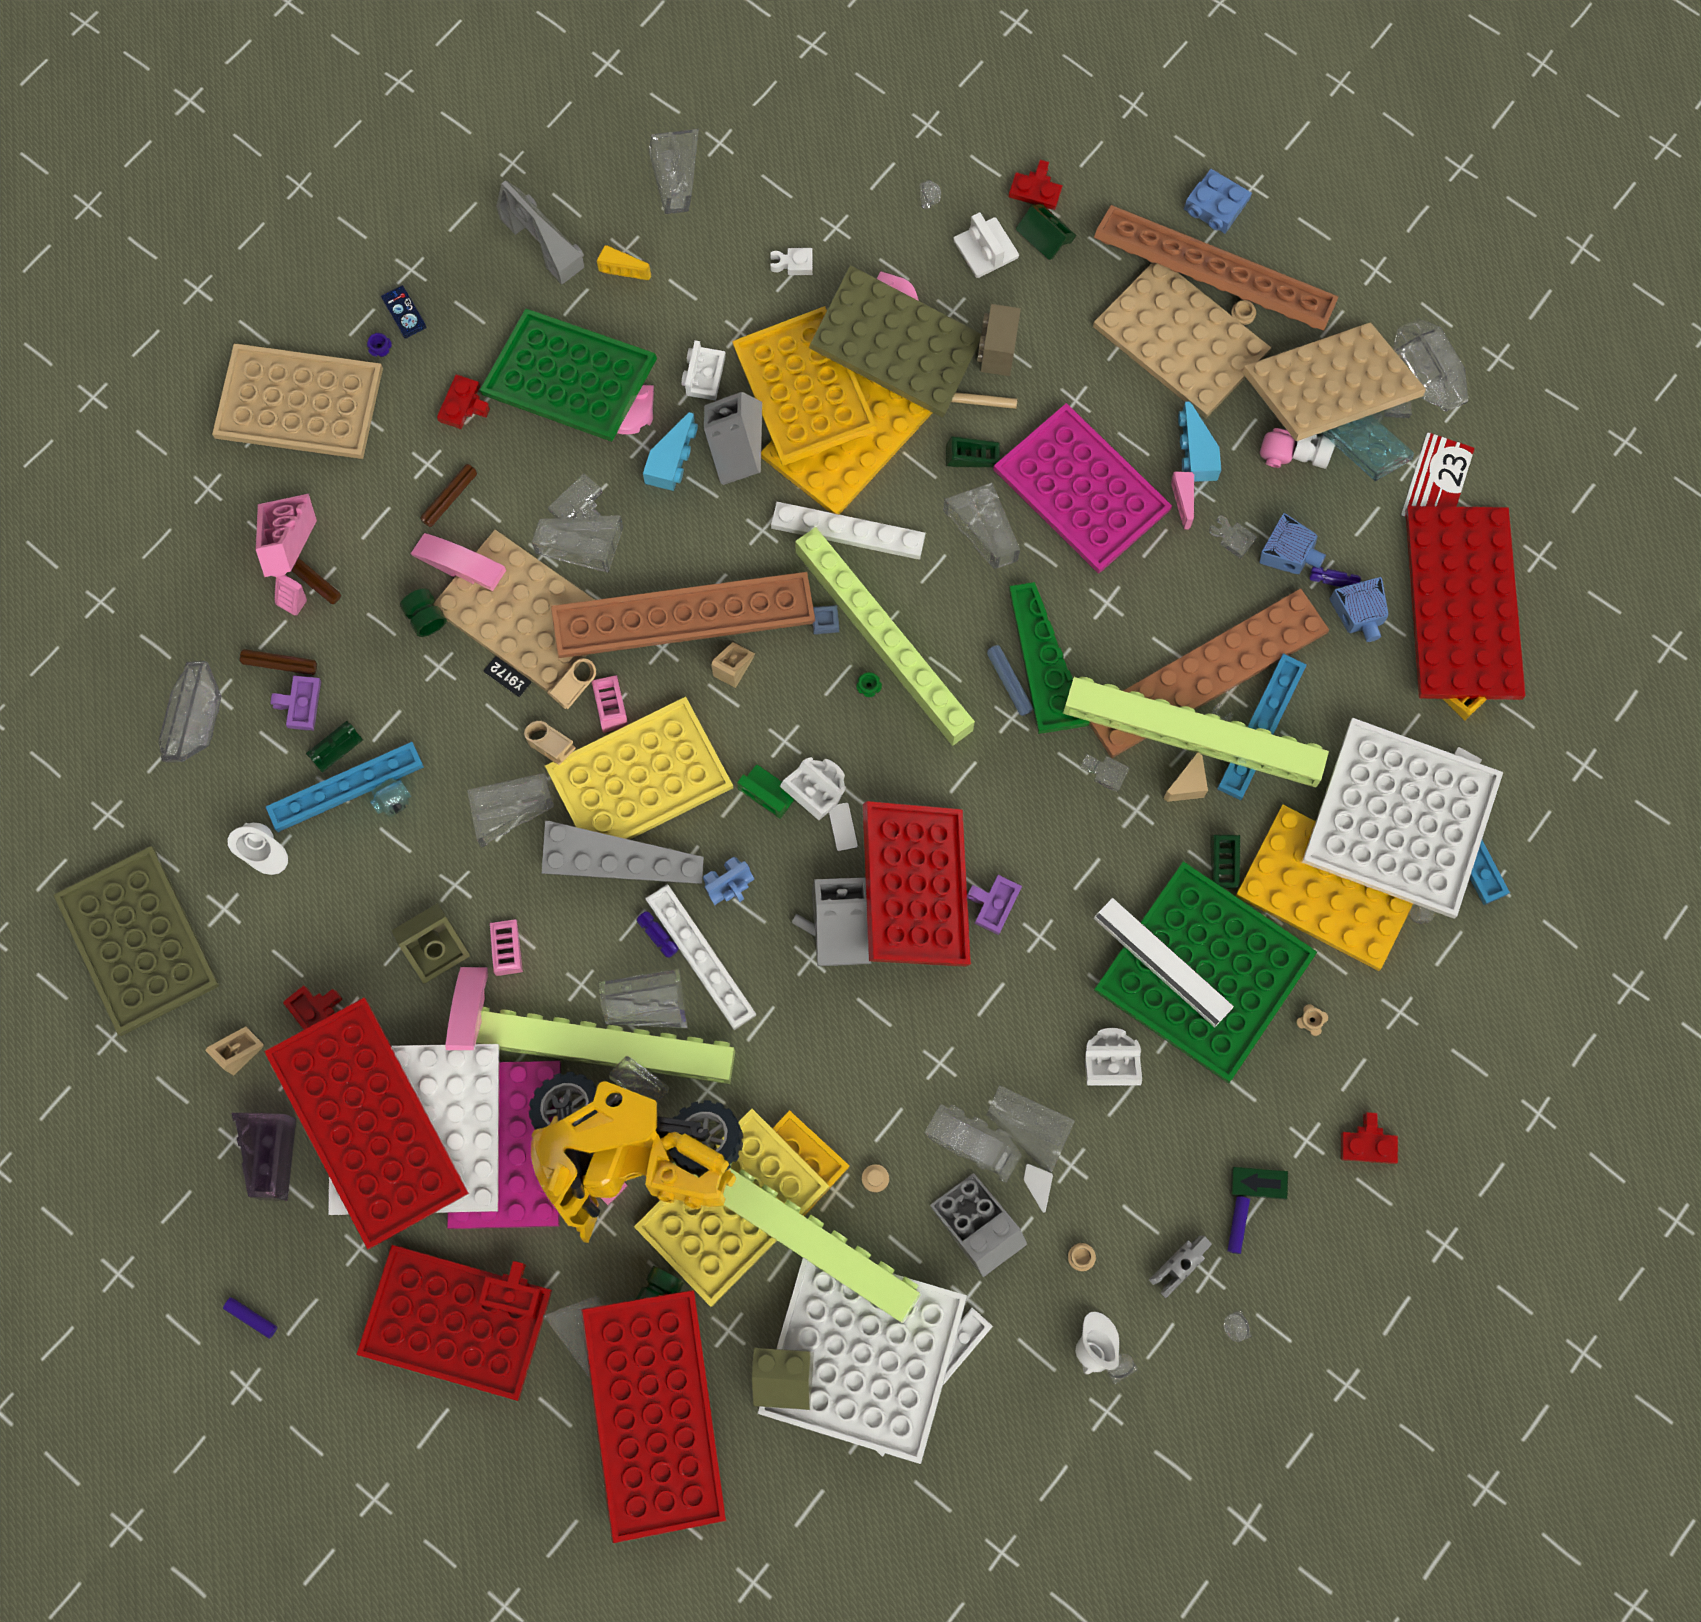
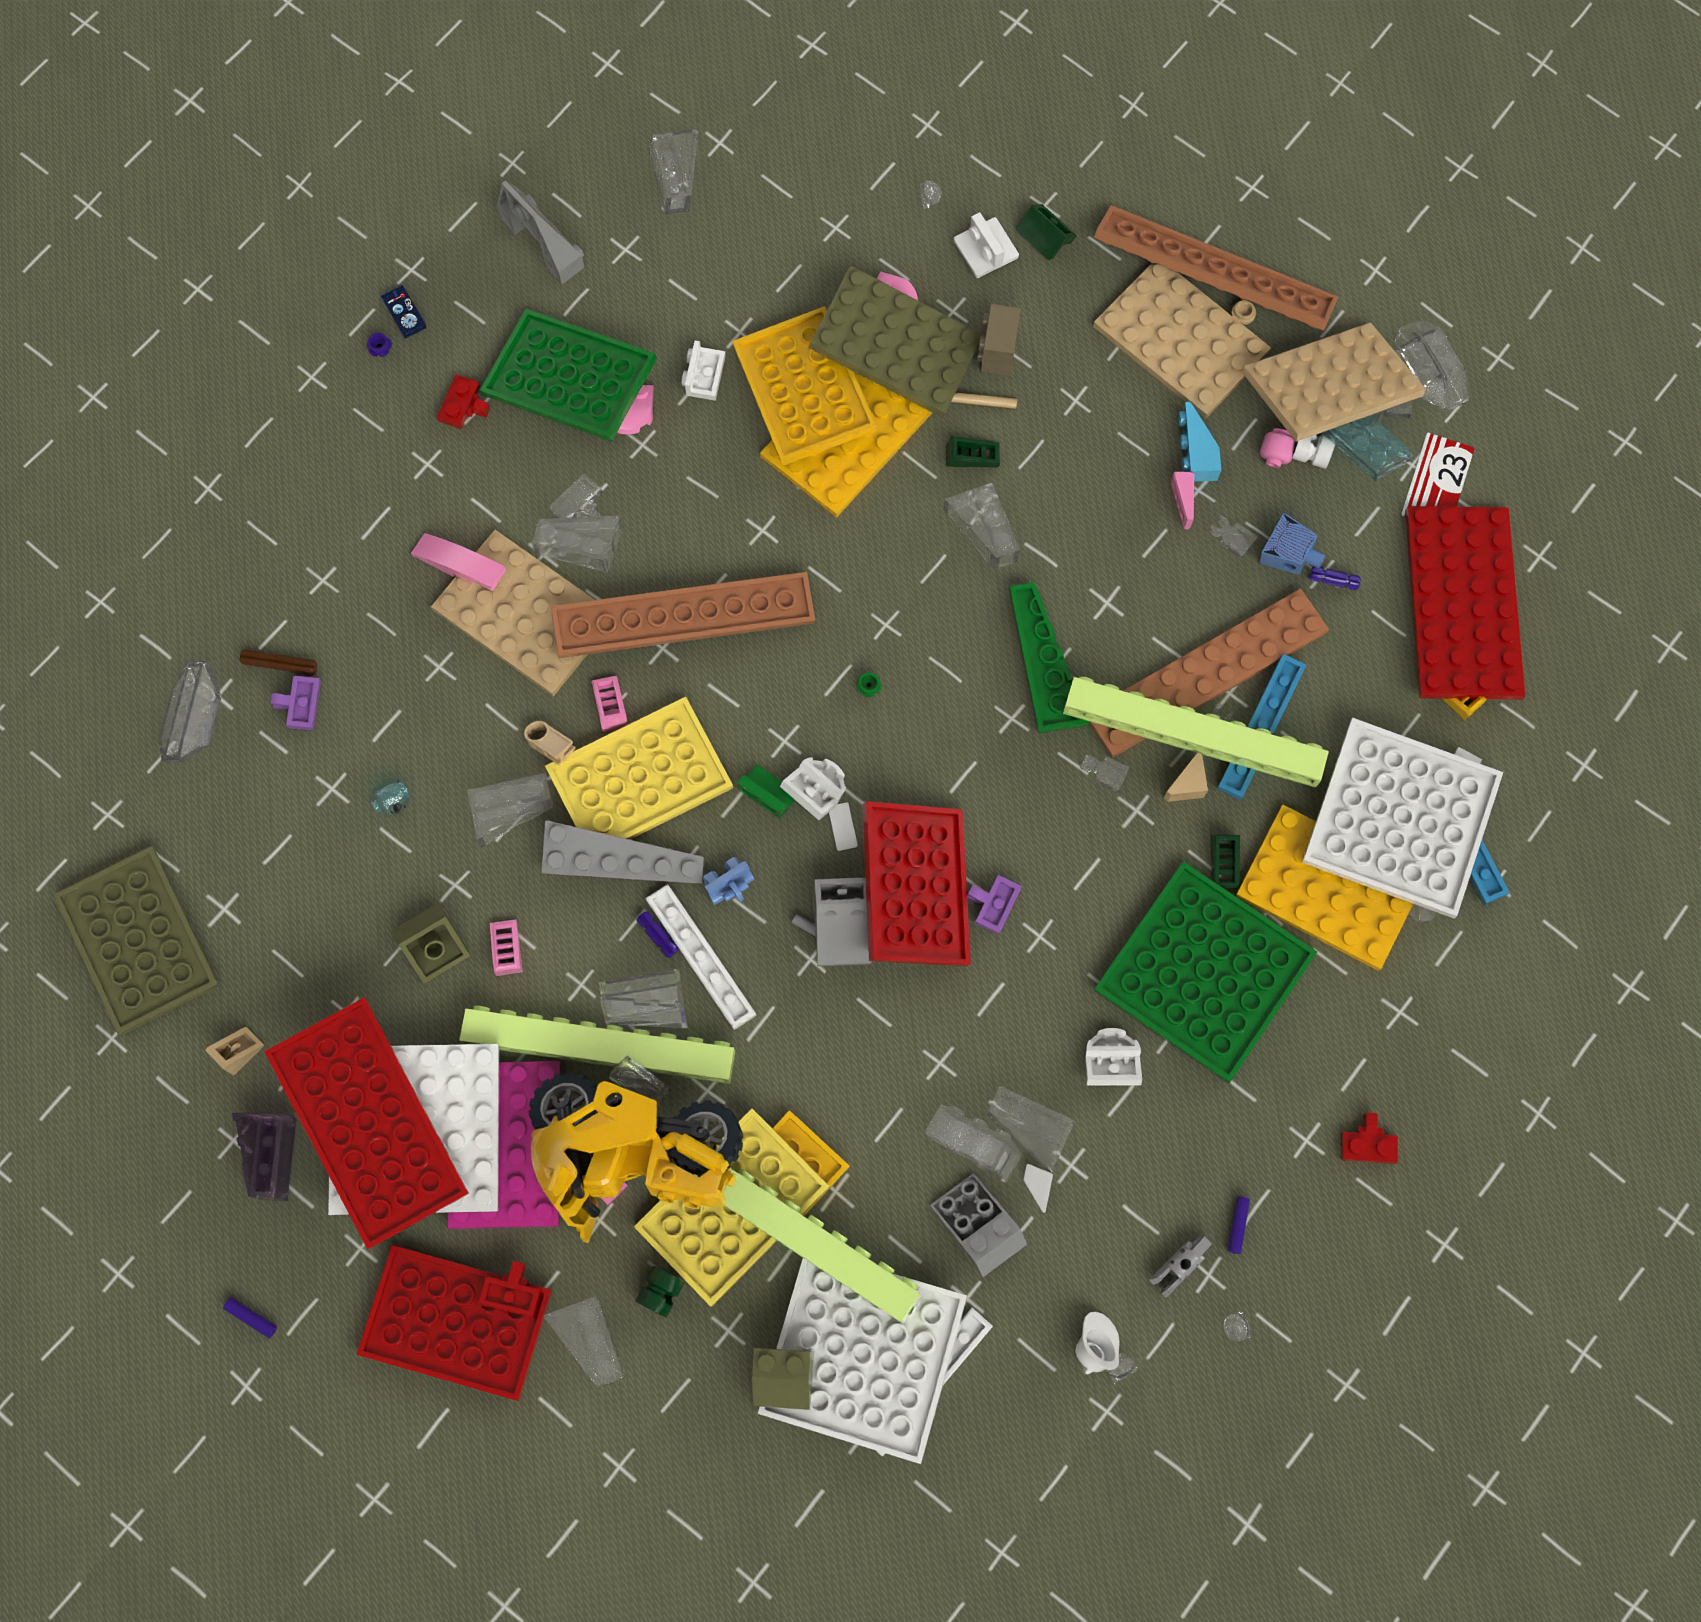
tan plate [212,344,383,459] -> none
white piece [228,823,288,875] -> none
bright pink wedge [256,494,317,577] -> none
dark azure plate [266,742,424,832] -> none
bright pink slope [275,575,307,615] -> none
red hinge [283,985,343,1030] -> none
reddish brown axle [291,558,341,604] -> none
dark green hinge [306,721,363,773] -> none
dark green wheel [400,588,447,637] -> none
reddish brown axle [420,464,477,527] -> none
bright pink slope [445,967,488,1050] -> none
black sticker [484,656,531,697] -> none
tan piece [547,658,596,709] -> none
red plate [581,1290,726,1543] -> none
yellow slope [597,245,651,280] -> none
medium azure slope [643,412,698,491] -> none
light grey slope [704,392,762,485] -> none
tan slope [711,642,755,688] -> none
white plate [771,248,813,275] -> none
white plate [771,502,926,560] -> none
yellowish green brick [795,527,975,746] -> none
sand blue tile [813,605,839,634] -> none
tan plate [862,1164,889,1193] -> none
sand blue axle [987,645,1033,716] -> none
dark pink plate [993,403,1172,574] -> none
red hinge [1009,160,1063,210] -> none
tan plate [1068,1243,1096,1272] -> none
white tile [1094,898,1234,1028] -> none
medium blue plate [1184,169,1252,234] -> none
dark green tile [1231,1167,1288,1200] -> none
tan plate [1296,1004,1328,1036] -> none
medium blue torso [1329,577,1388,642] -> none

